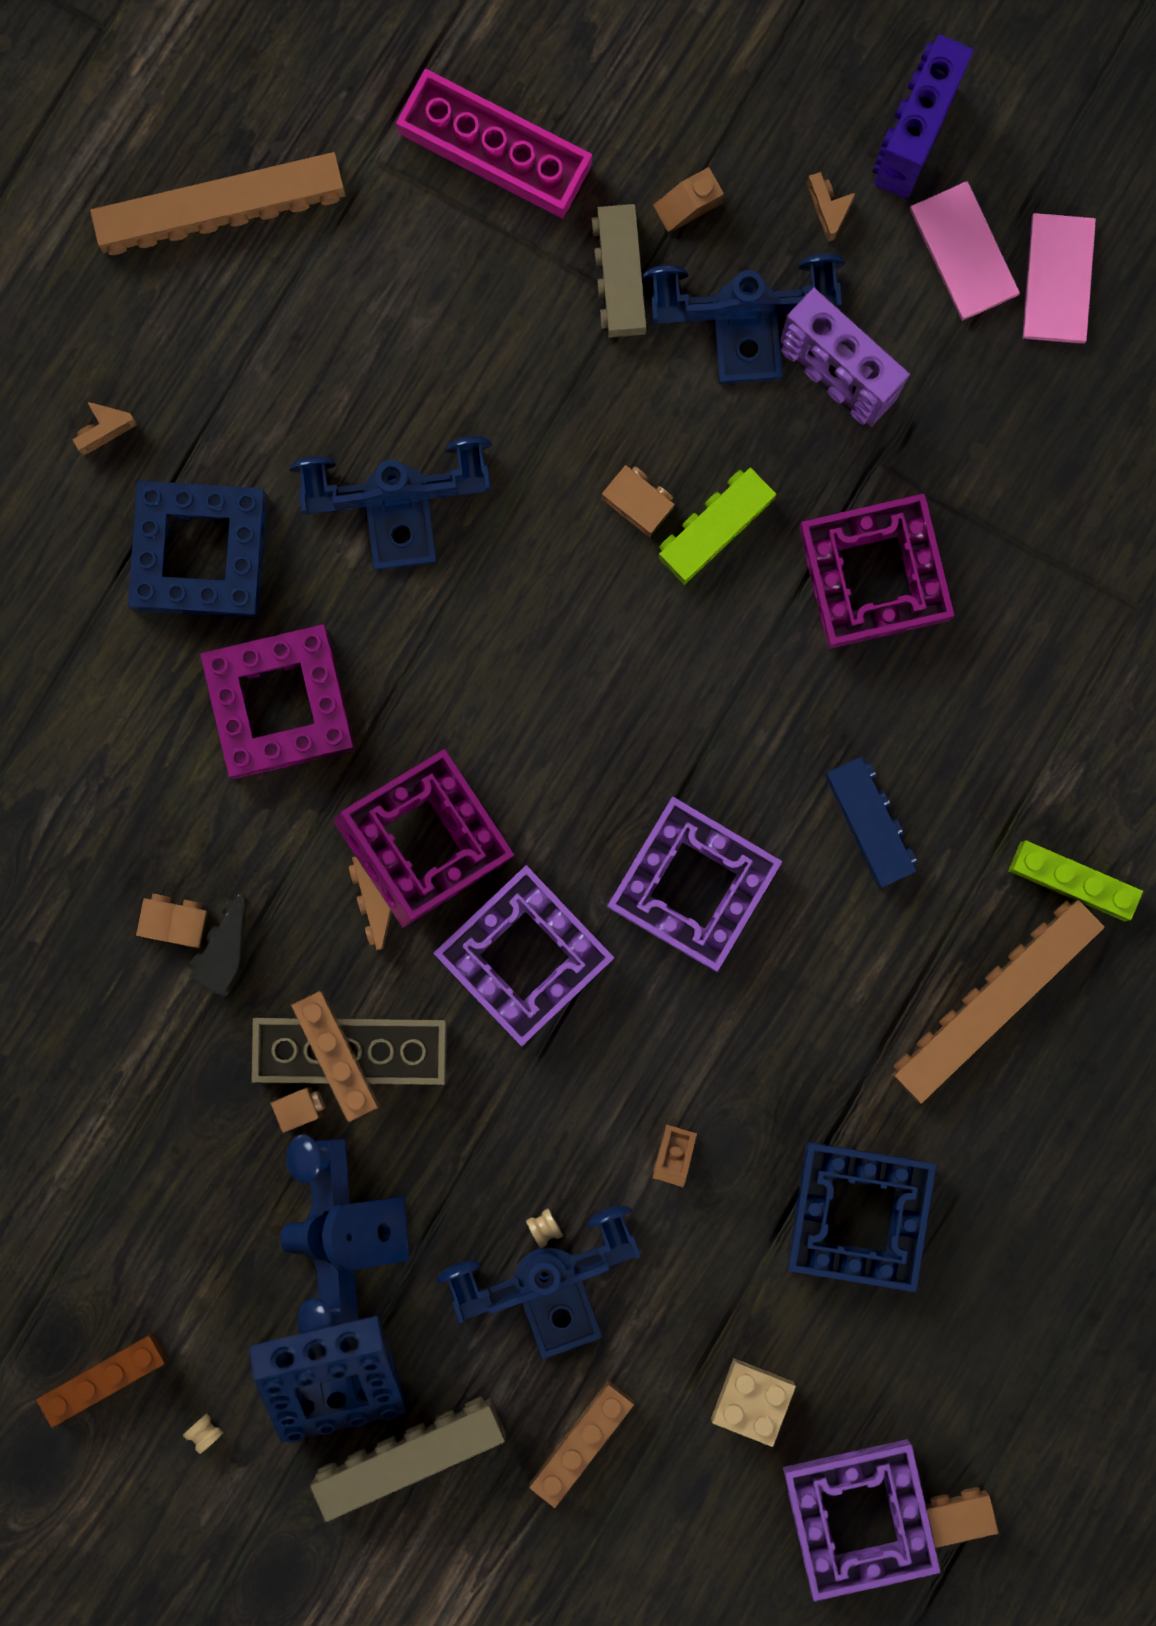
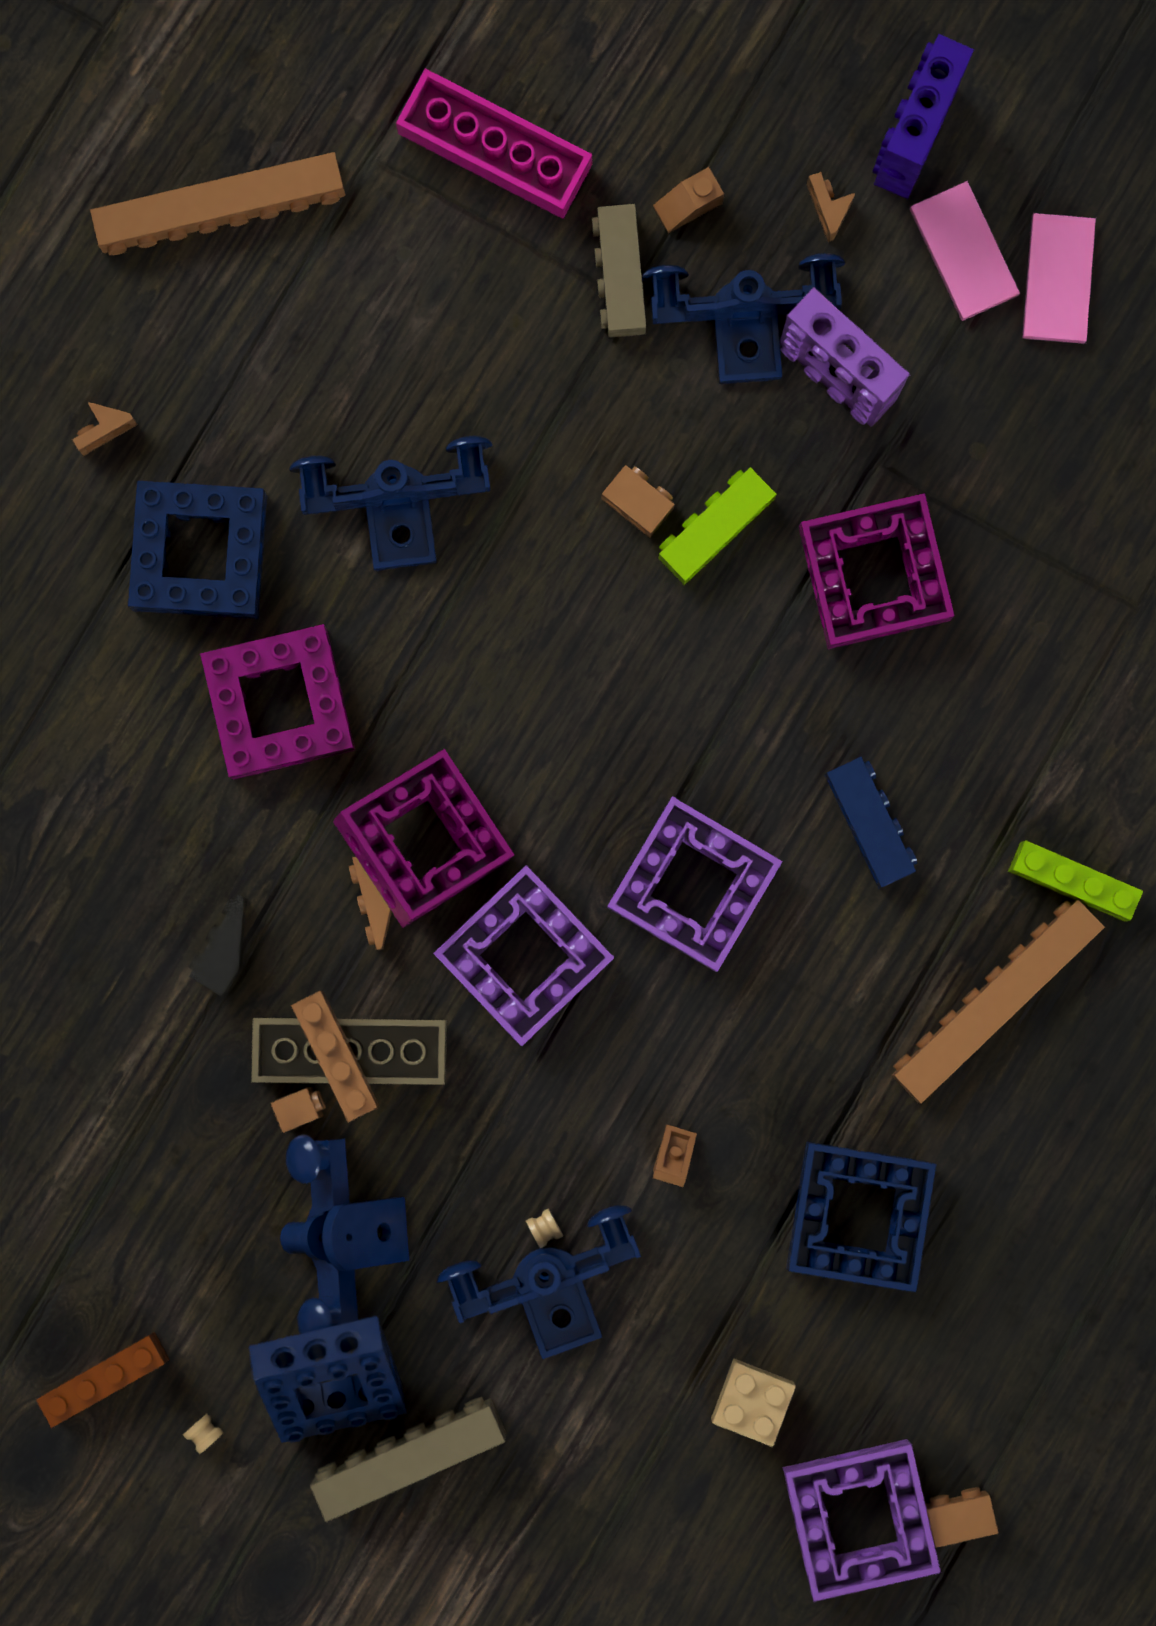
medium nougat brick [136,893,208,948] -> none
medium nougat brick [529,1381,634,1508] -> none

